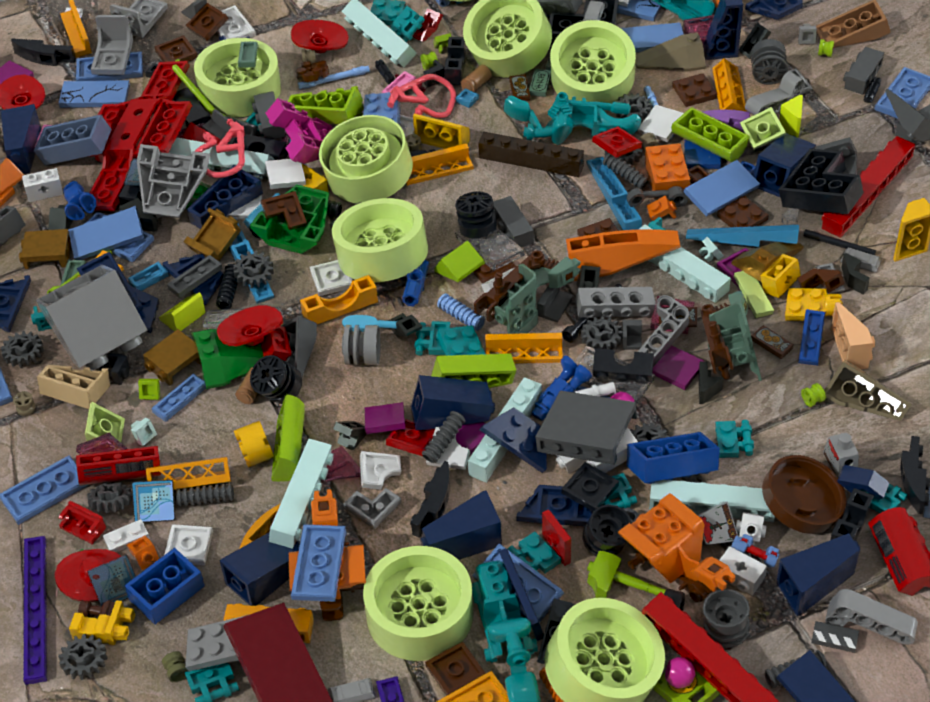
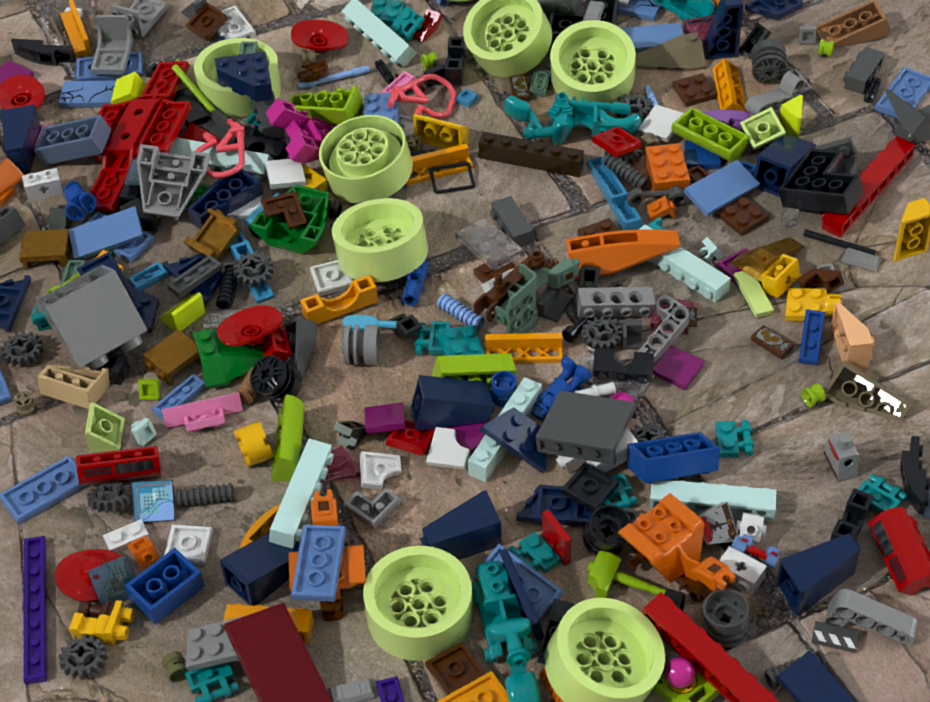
red hinge [58,501,106,545] -> none
clear pink wing [76,433,128,455] -> none
light orange fence [146,457,231,490] -> none
reddish brown plate [154,35,198,62] -> none
black slope [410,461,450,538] -> none
dark grey piece [422,411,466,463] -> none
lime tile [433,33,451,54] -> none
lime slope [434,240,485,282] -> none
black wheel [455,191,497,239] -> none
medium nougat piece [461,65,492,92] -> none
dark azure slope [686,225,799,247] -> none
pearl dark grey slope [698,361,724,404] -> none
sand green piece [701,291,762,381] -> none
reddish brown brick [762,455,846,534] -> none
dark blue slope [837,465,890,501] -> none
pearl dark grey slope [841,253,870,295] -> none
none -> neon yellow slope [110,71,147,104]
none -> bright pink bracket [162,392,243,432]
none -> dark blue brick [215,52,273,102]
none -> black piece [429,162,475,194]
none -> blue wheel [491,371,517,408]

